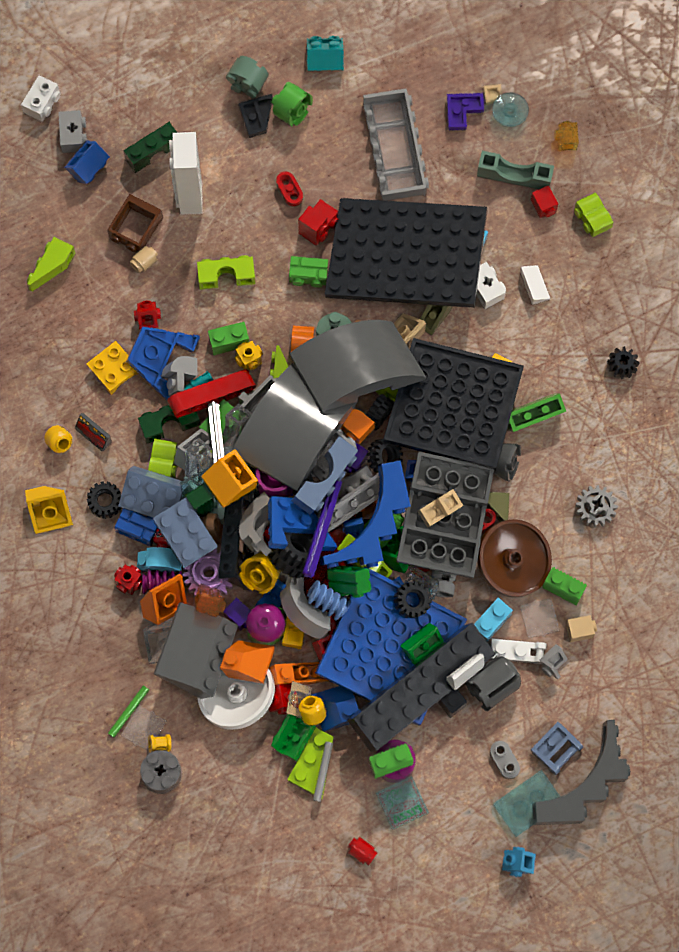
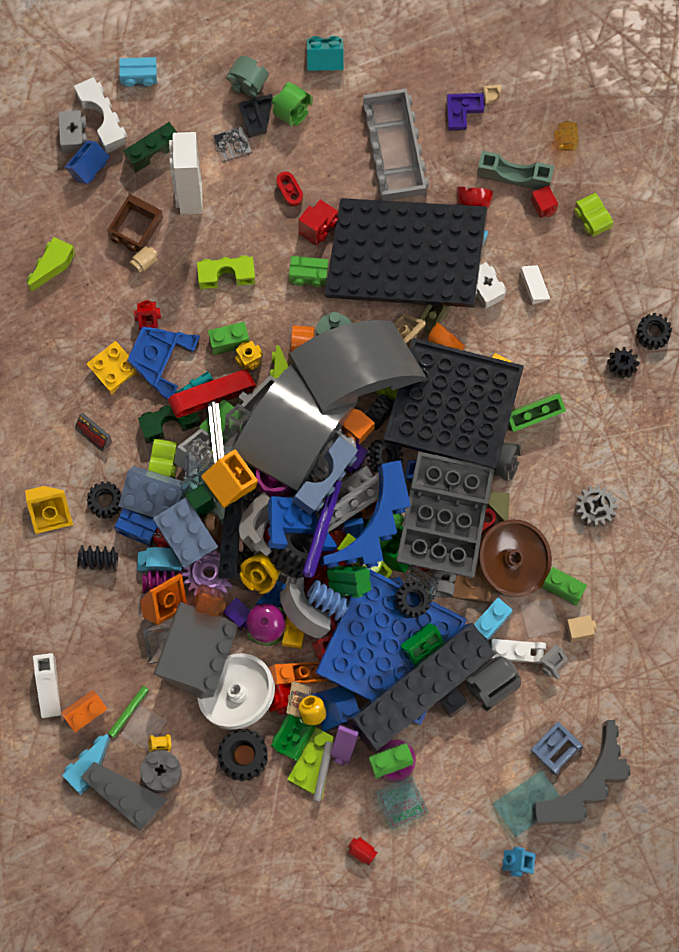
white brick [21,76,61,122] -> none
yellow head [44,425,73,453] -> none
red brick [114,564,143,595] -> none
light grey brick [162,356,197,396] -> none
orange slope [220,640,275,683] -> none
tan slope [418,489,463,528] -> none
white slope [446,654,484,690] -> none
light grey plate [490,741,520,779] -> none
clear light blue dish [492,93,529,127] -> none
none -> white slope [33,653,62,718]
none -> orange brick [61,690,108,732]
none -> medium azure slope [62,734,110,795]
none -> white arch [74,77,127,153]
none -> black piece [77,545,119,571]
none -> dark grey wing [81,762,167,830]
none -> medium azure brick [119,57,157,87]
none -> piece [212,126,253,163]
none -> black tyre [217,728,268,782]
none -> orange tile [235,745,255,766]
none -> medium lavender slope [331,726,359,766]
none -> orange cylinder [428,322,466,350]
none -> medium nougat tile [452,564,492,604]
none -> red cylinder [456,187,494,209]
none -> black tyre [636,313,672,350]

